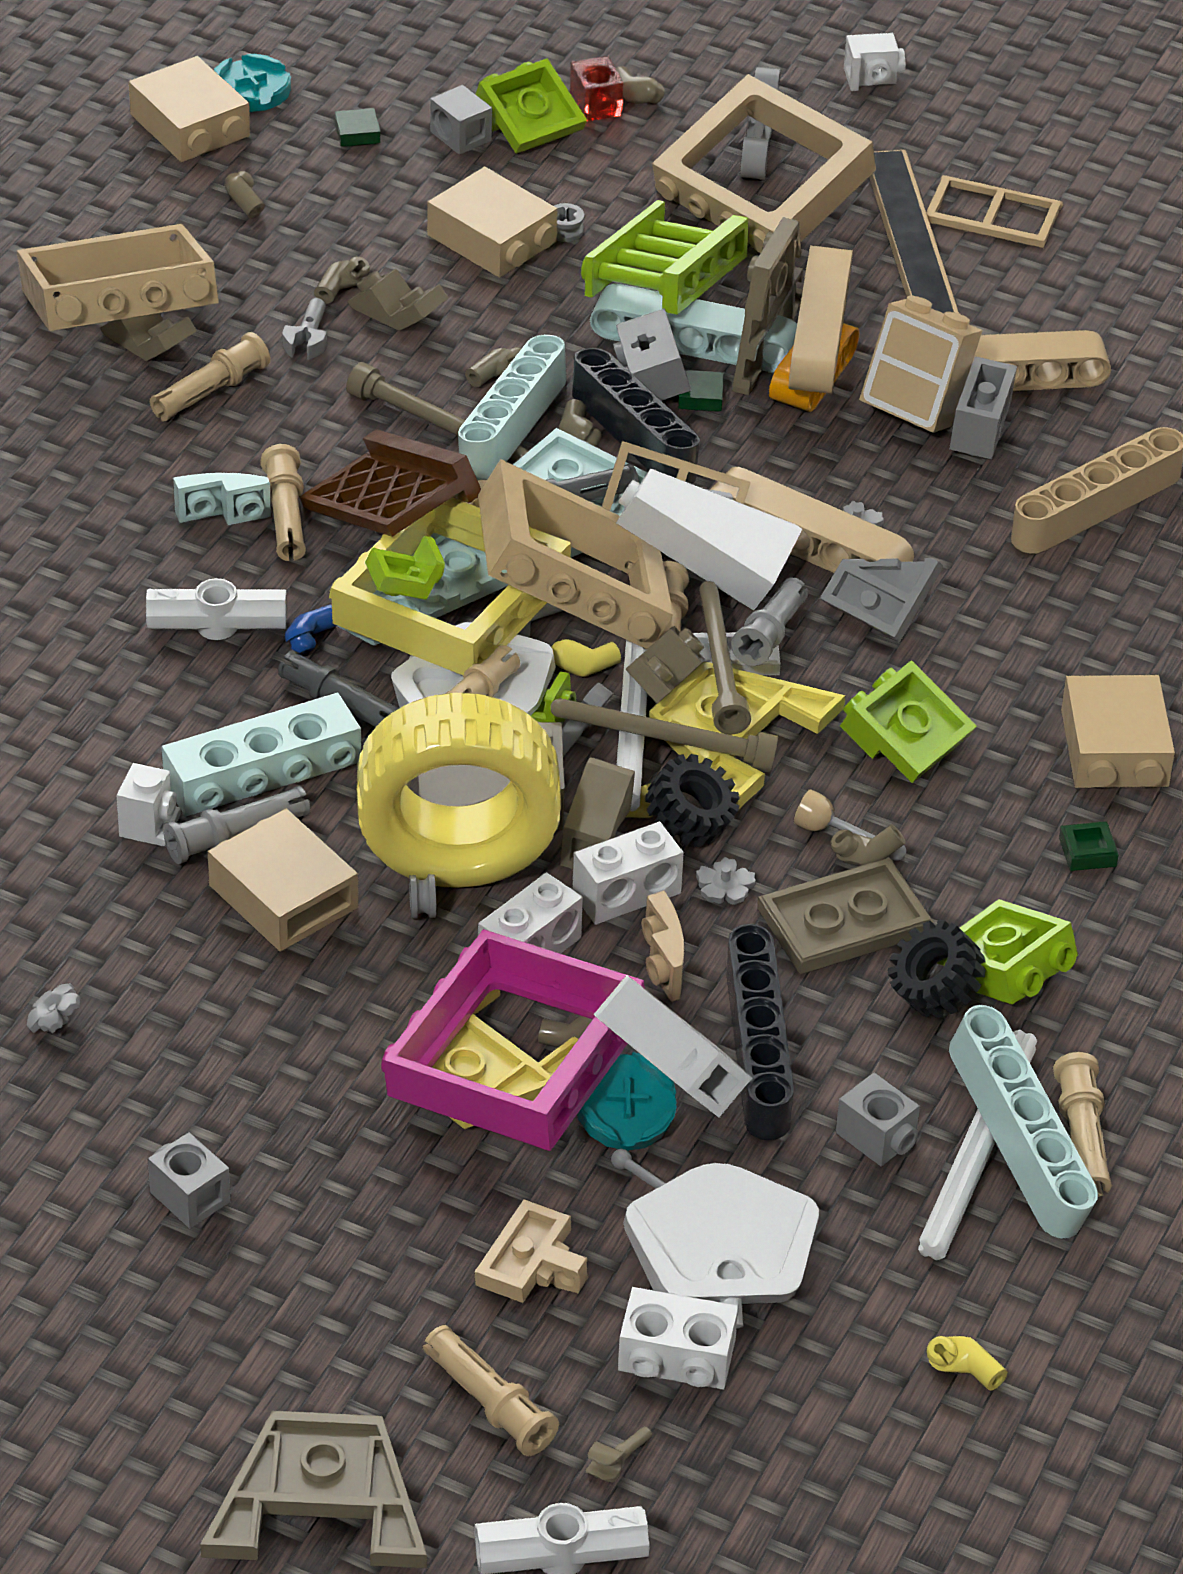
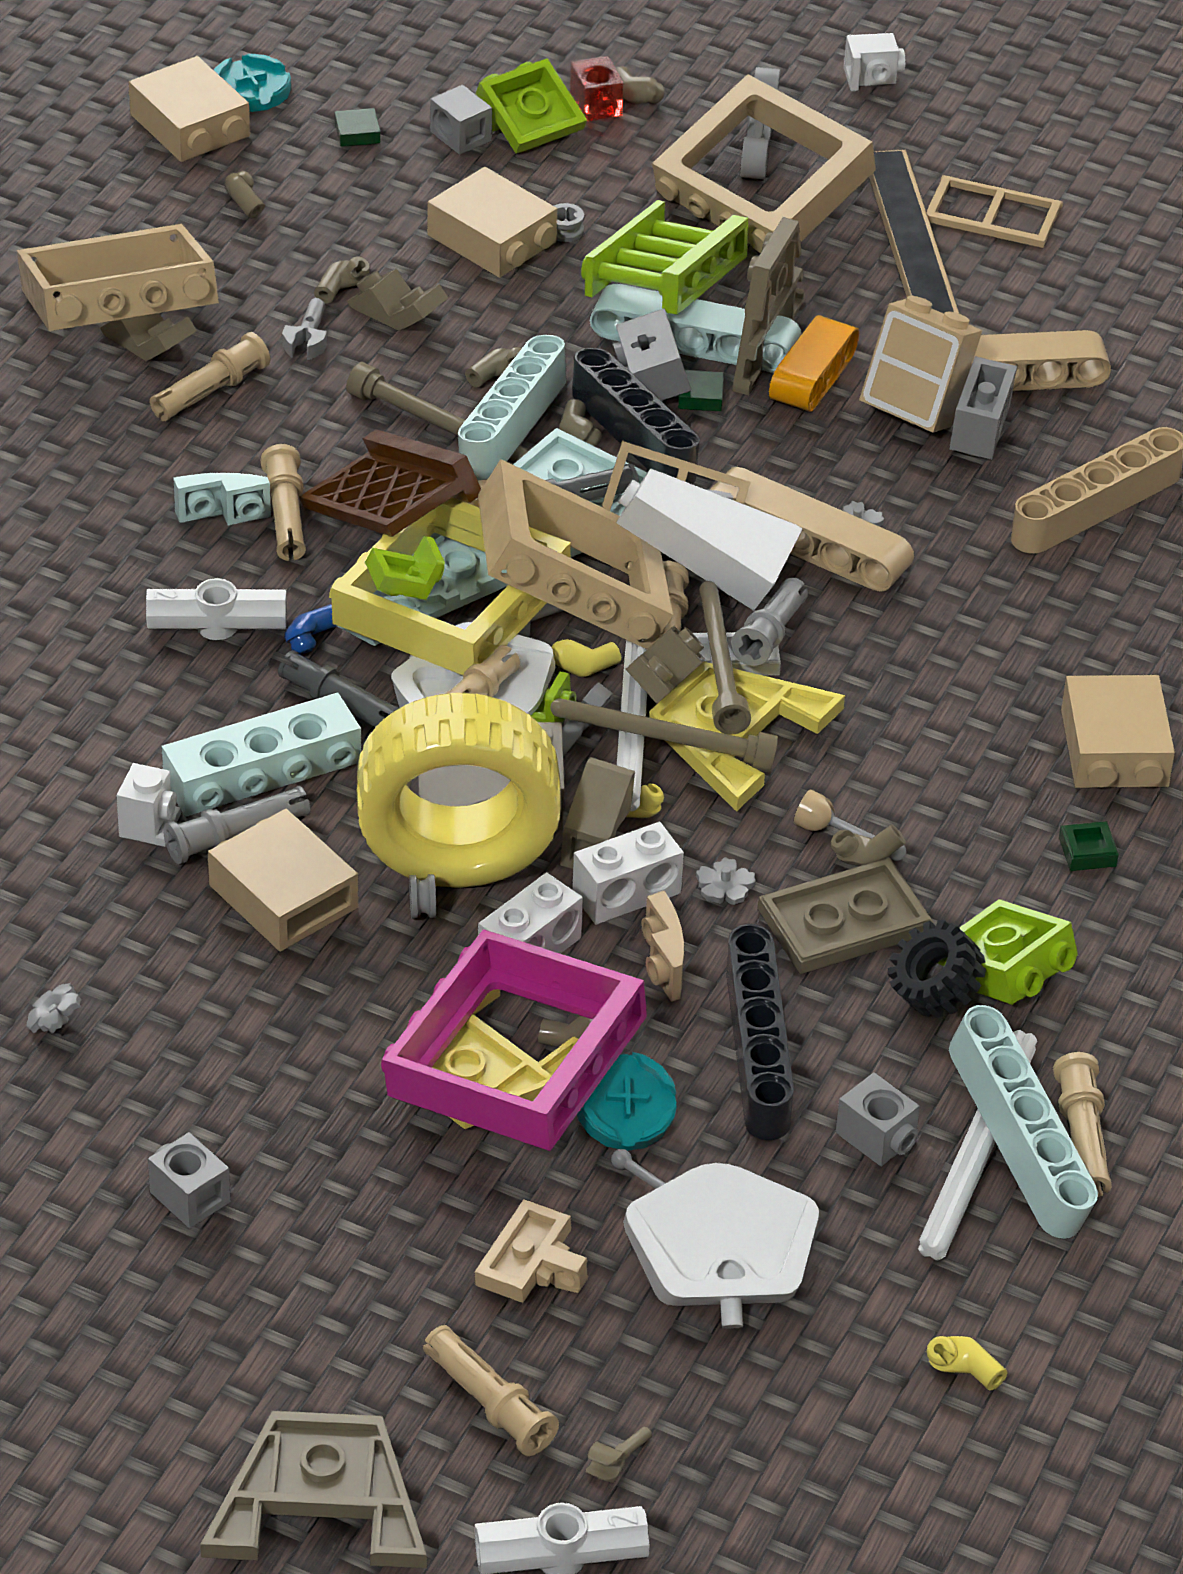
white slope [594,975,752,1117] -> none
white brick [618,1287,738,1390] -> none
black tyre [645,754,740,847] -> none
tan beam [789,246,853,394] -> none
light grey wing [820,558,944,642] -> none
lime plate [840,660,977,783] -> none

